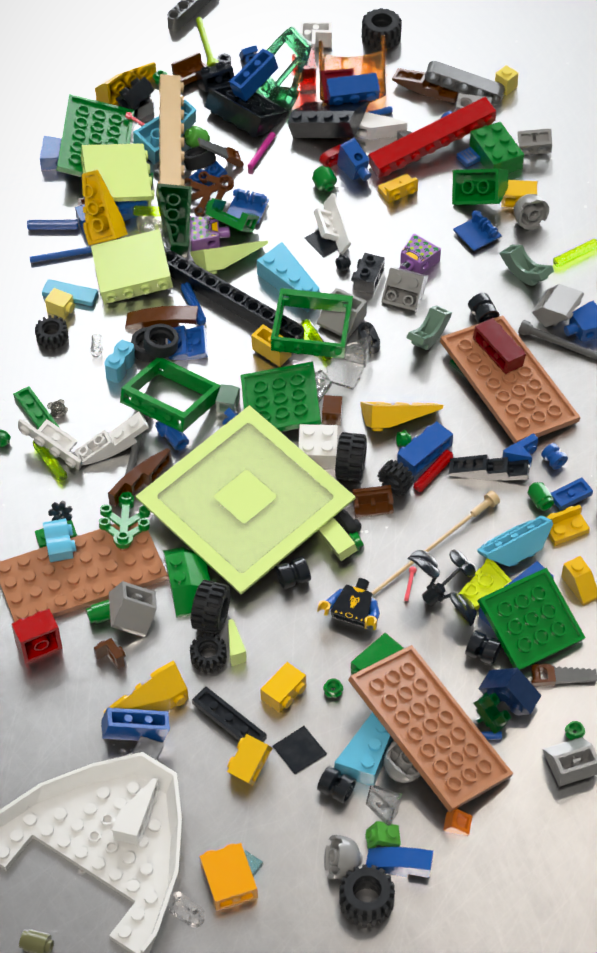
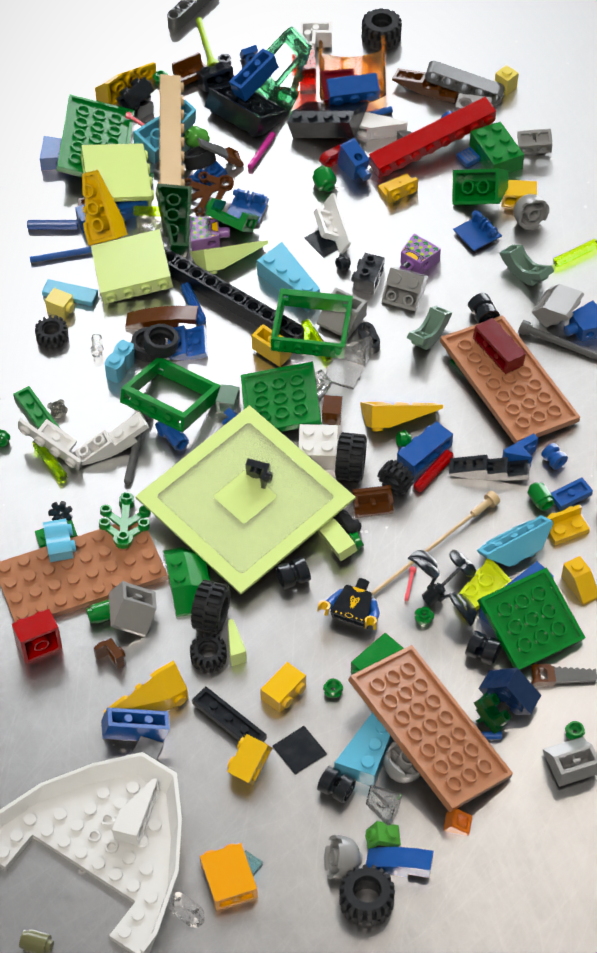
reddish brown slope [108,448,172,507] -> none
none -> black bracket [245,458,273,489]
none -> green plate [415,606,434,626]

